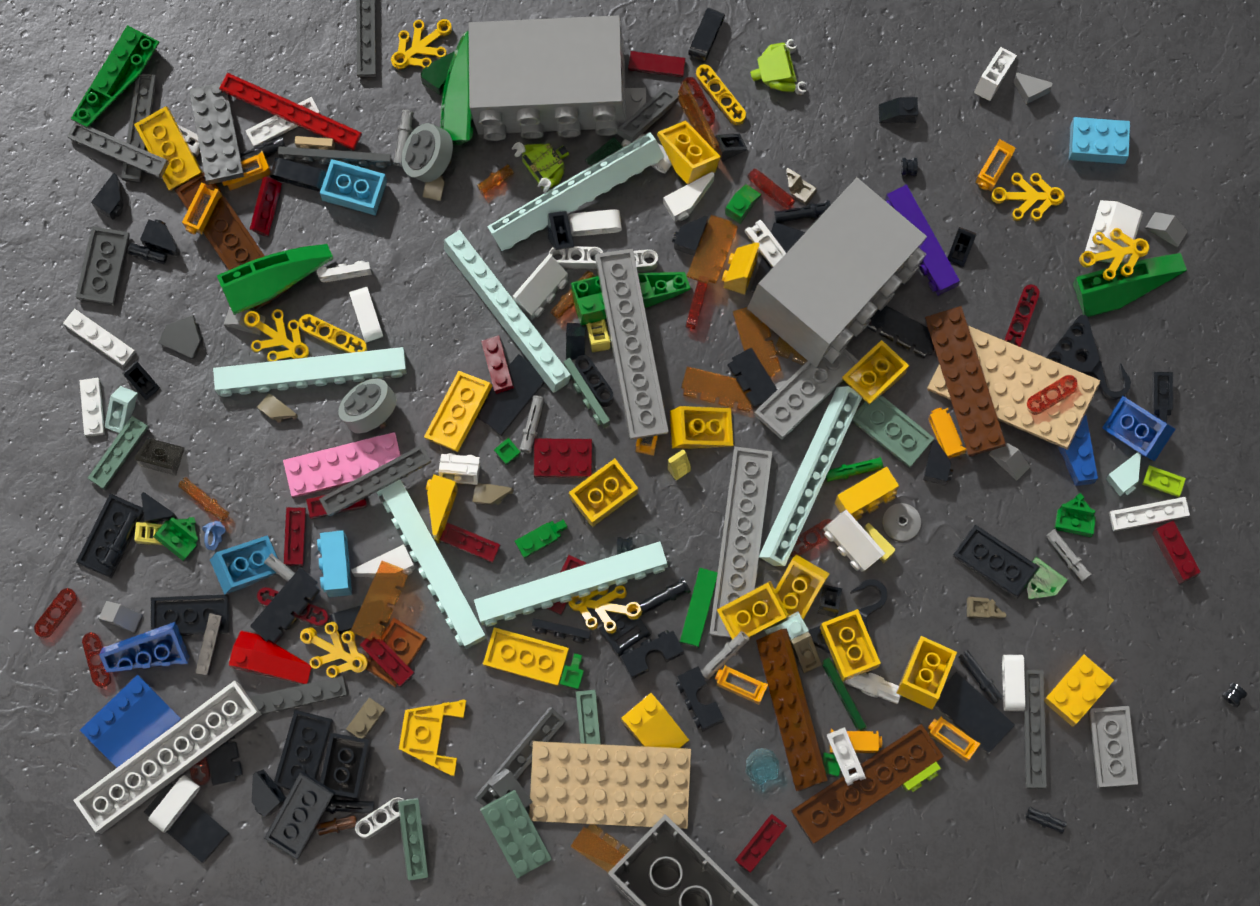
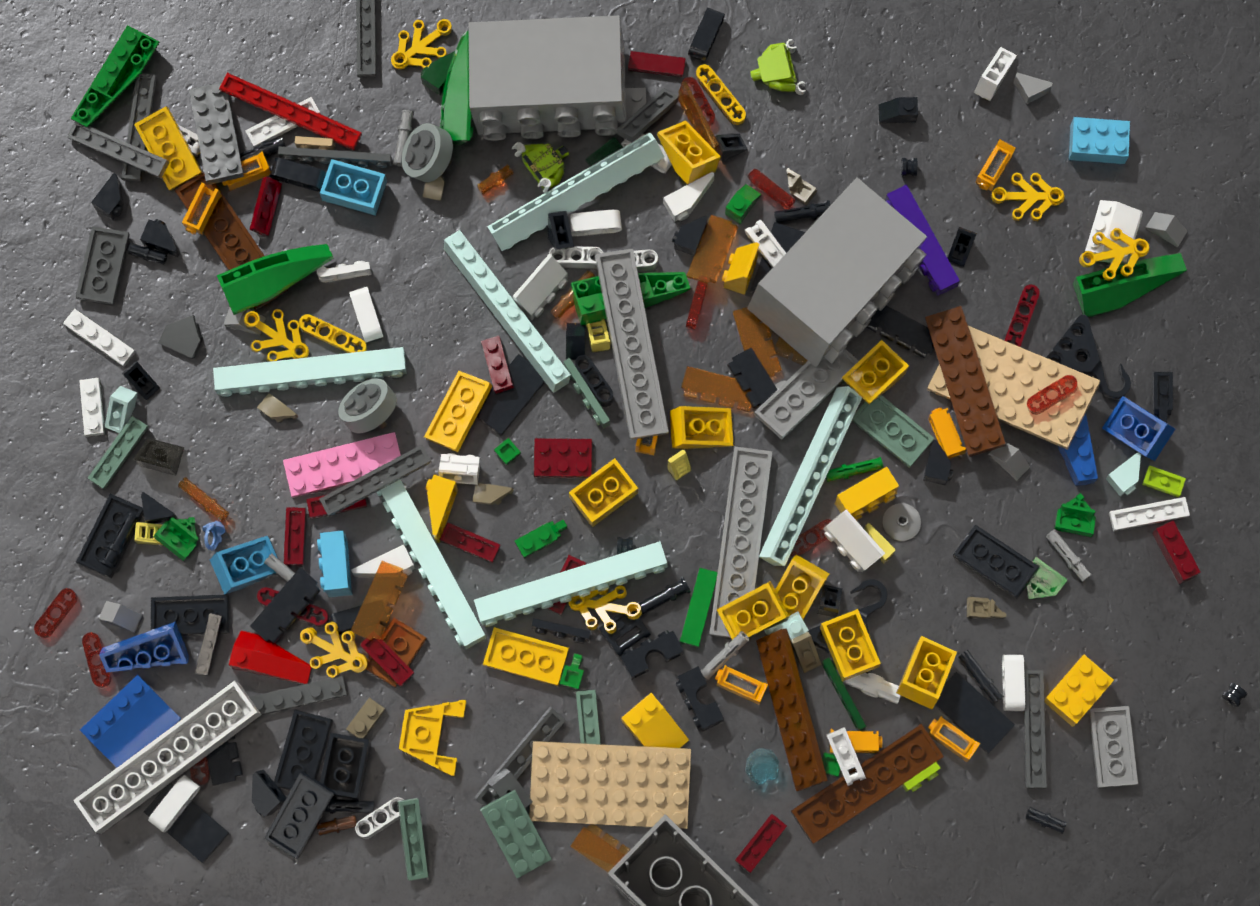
light grey pin [519,396,545,453] -> none

